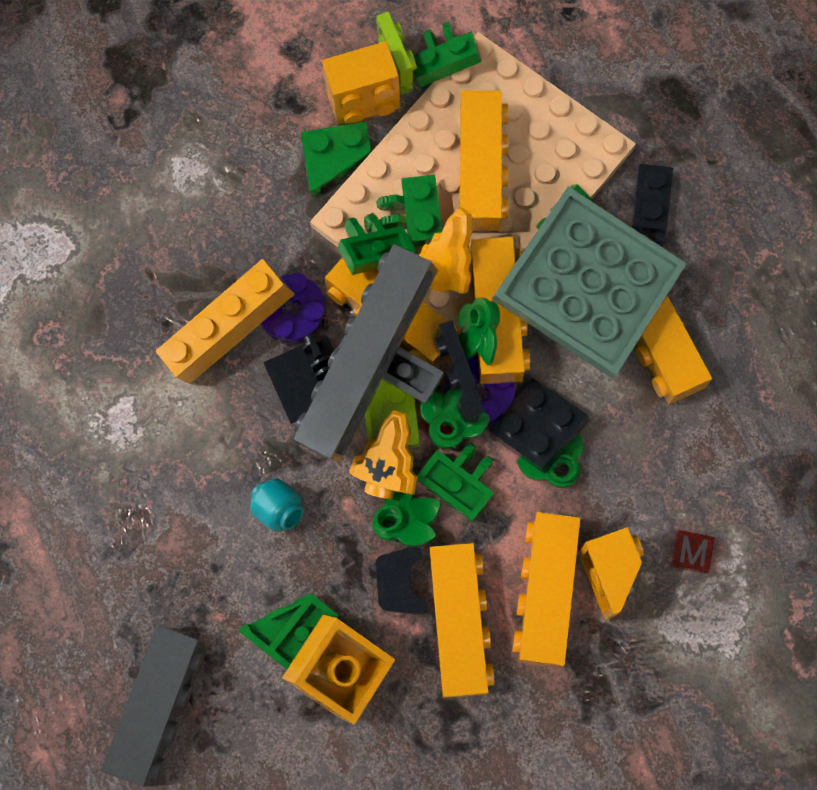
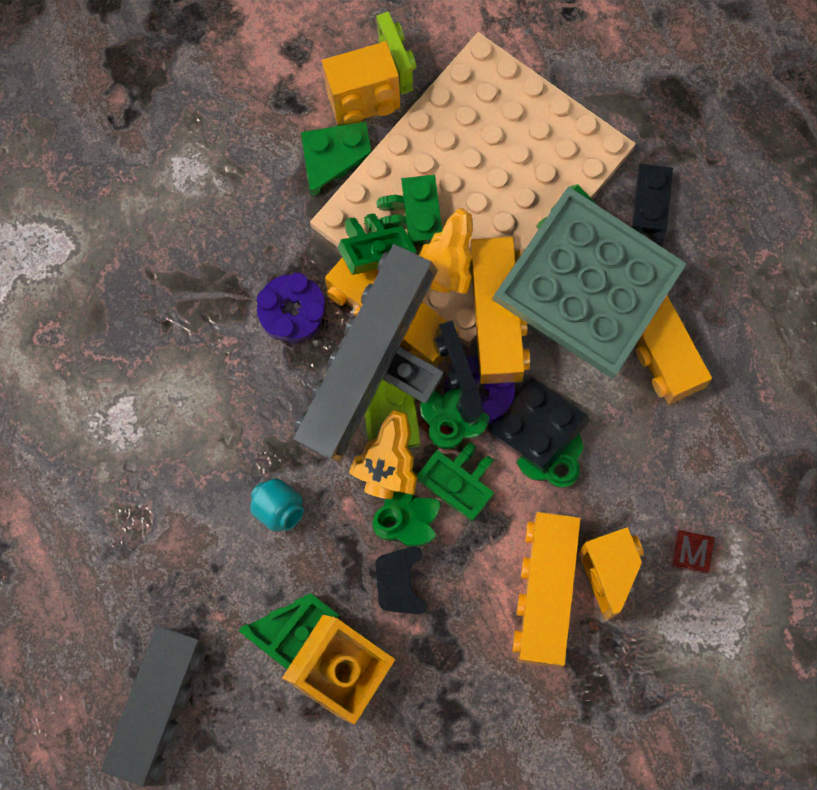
light orange brick [156,259,295,384] -> none
black hinge [263,333,334,424] -> none
green hinge [414,21,482,87] -> none
light orange brick [430,543,494,699] -> none
green plate [457,297,500,365] -> none
light orange brick [459,90,508,231] -> none

